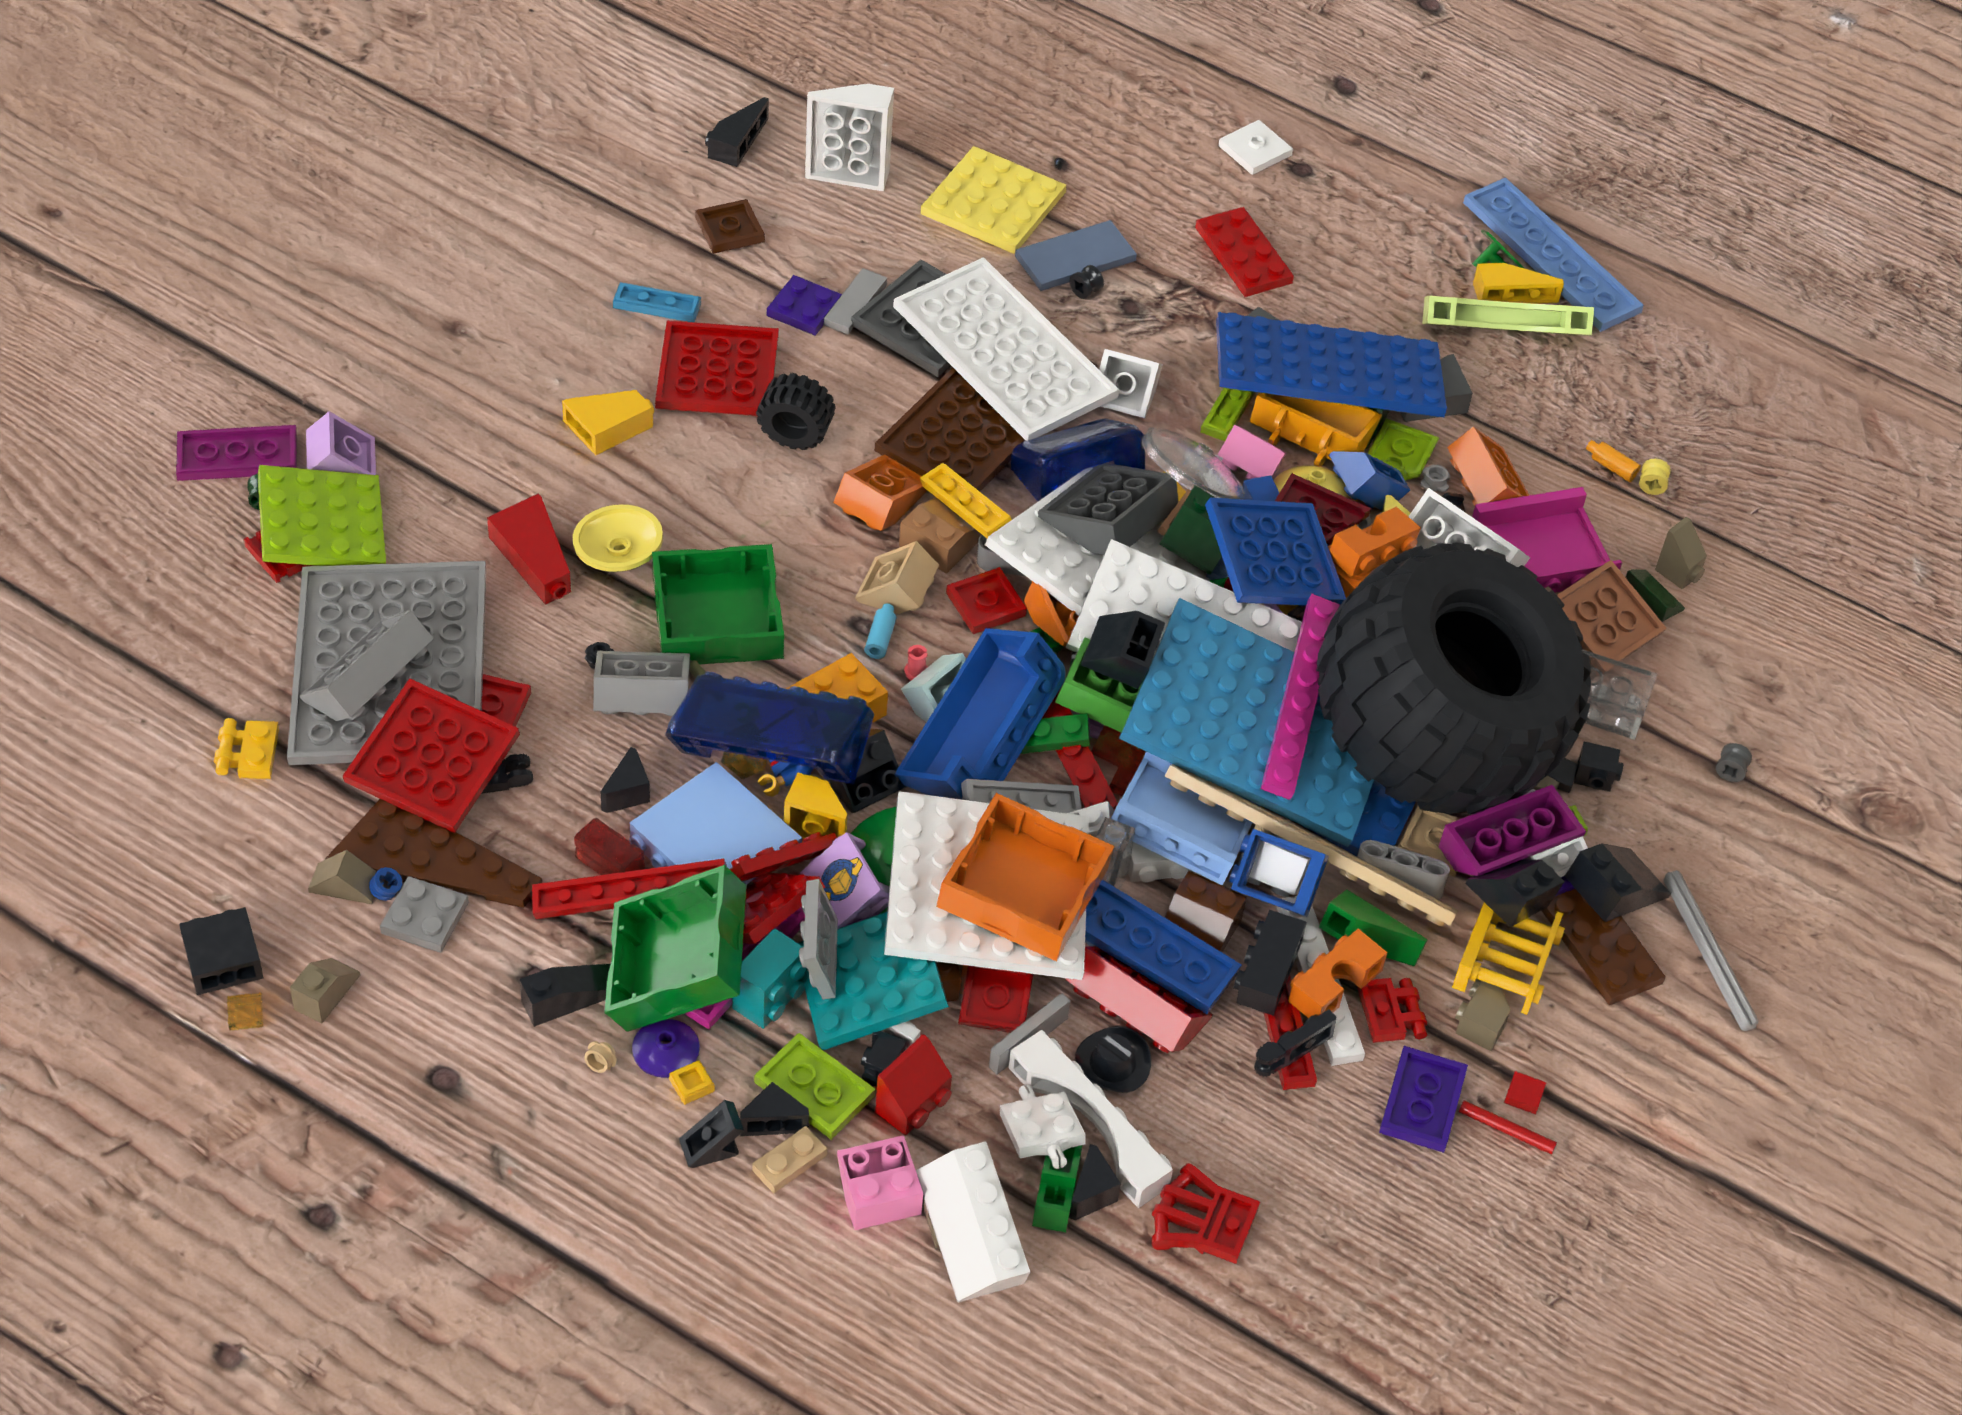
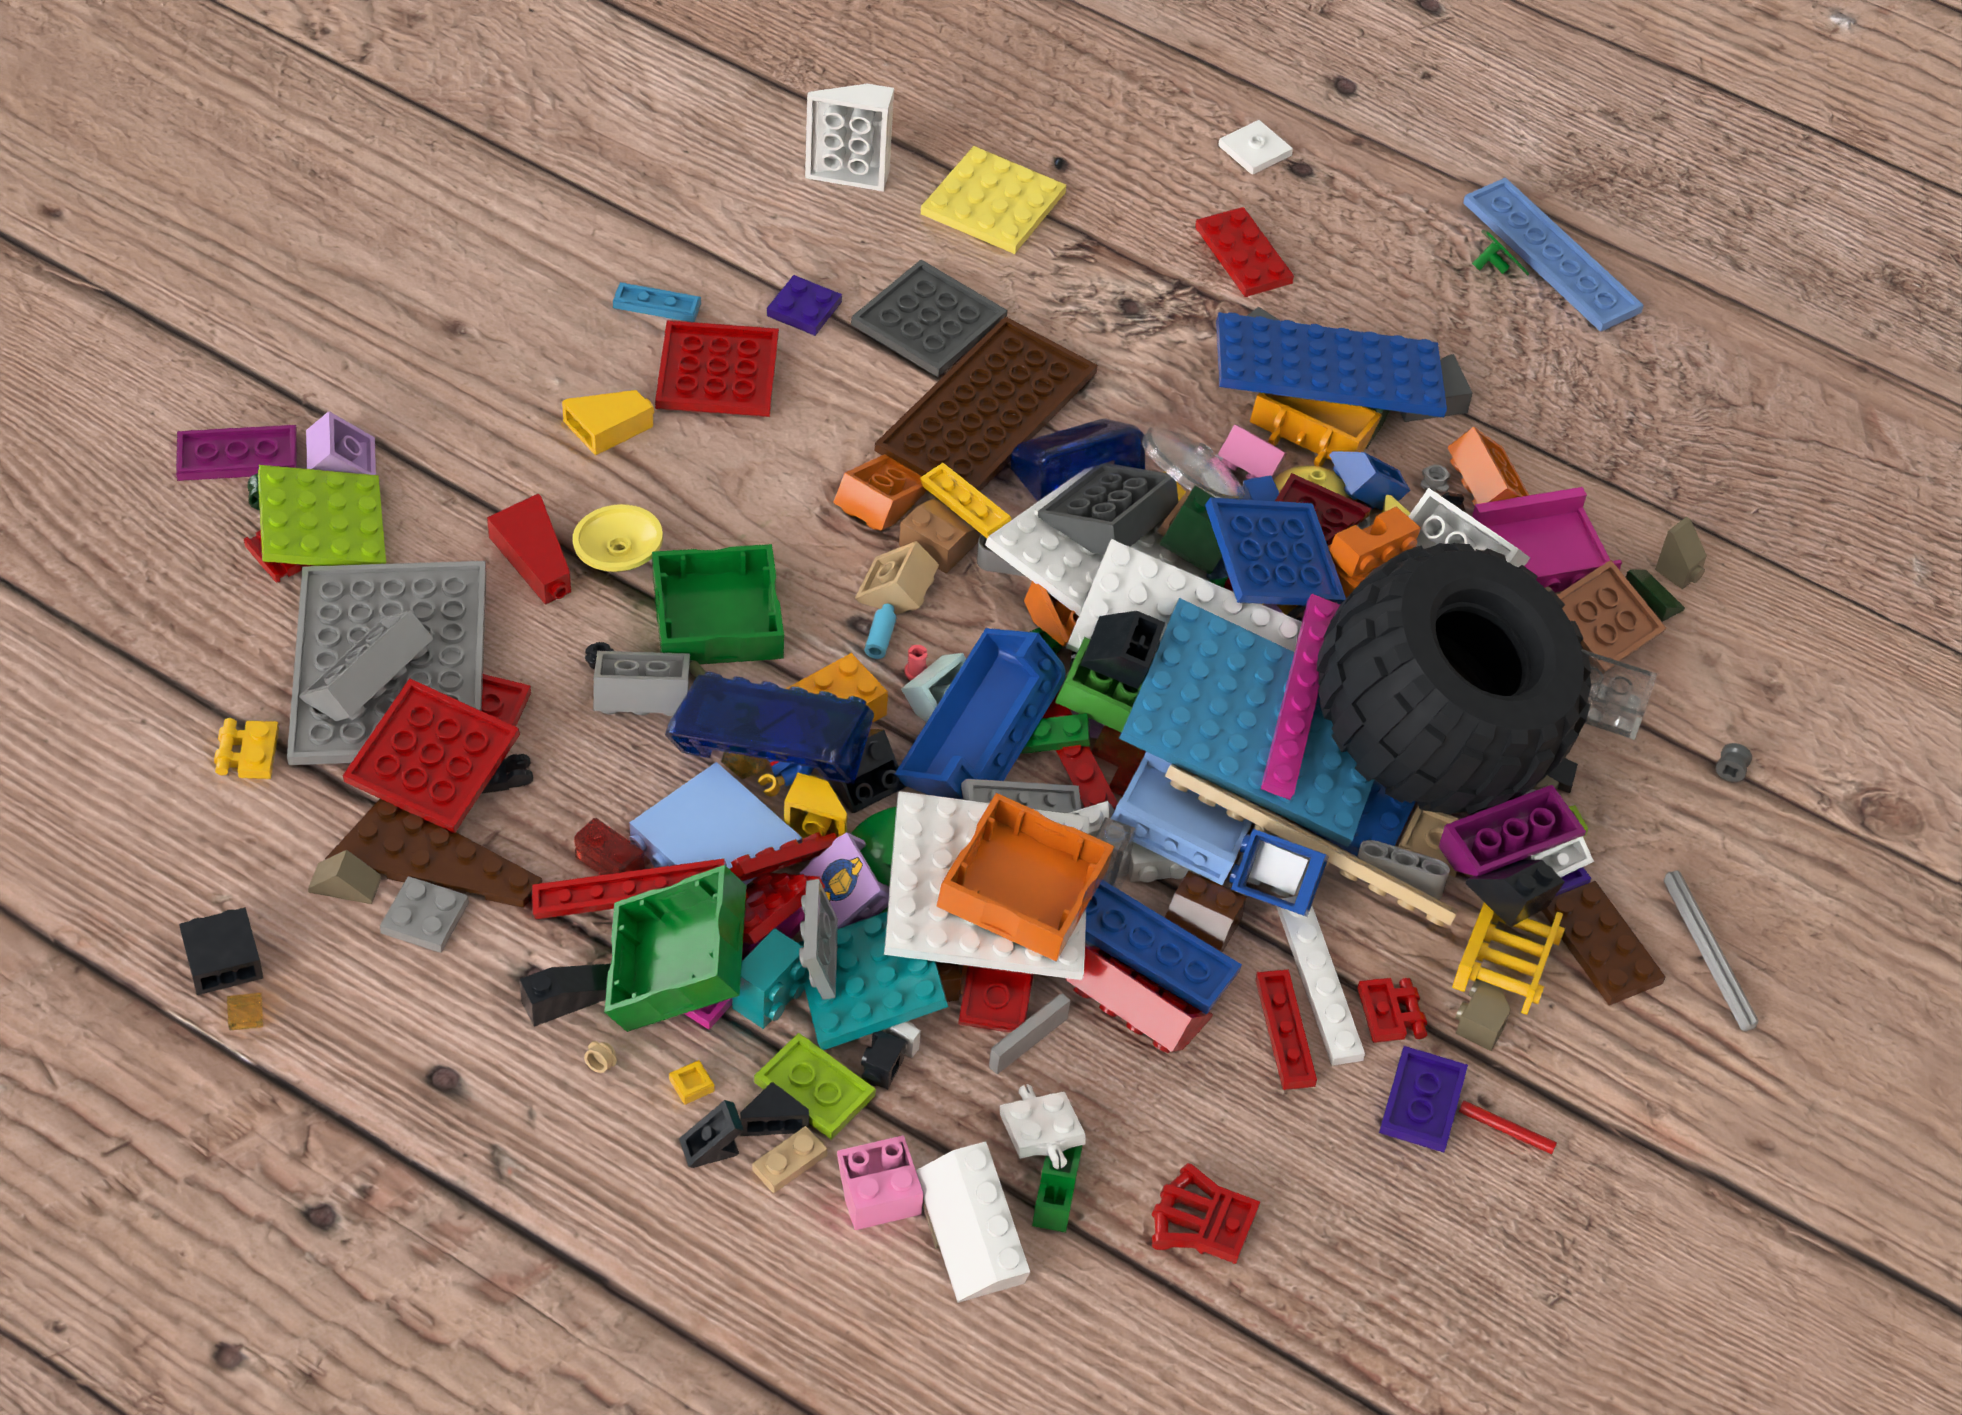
dark tan slope [290,958,360,1023] -> none
blue bush [369,867,402,901] -> none
black slope [600,747,650,813] -> none
dark purple dish [632,1019,700,1078] -> none
reddish brown plate [695,199,765,254] -> none
black slope [705,97,769,167] -> none
black tyre [756,373,836,450] -> none
light grey tile [824,268,887,335] -> none
red slope [875,1034,952,1136] -> none
white plate [893,257,1119,442] -> none
red plate [946,567,1027,634] -> none
white arch [1009,1030,1173,1208] -> none
sand blue tile [1015,220,1137,291] -> none
black wheel [1069,265,1104,299] -> none
black slope [1069,1144,1121,1220] -> none
black hat [1075,1026,1151,1093] -> none
white slope [1099,349,1163,418] -> none
lime tile [1200,388,1255,441] -> none
black brick [1233,910,1307,1016] -> none
black hinge [1254,1009,1337,1077] -> none
orange arch [1288,928,1388,1018] -> none
green slope [1319,889,1428,966] -> none
lime tile [1367,418,1439,480] -> none
yellowish green arch [1422,296,1594,335] -> none
yellow slope [1473,263,1564,304] -> none
red tile [1504,1071,1547,1115] -> none
black slope [1565,843,1671,922] -> none
black brick [1574,741,1624,792] -> none
light orange cylinder [1586,440,1641,483] -> none
light yellow wheel [1639,459,1671,495] -> none

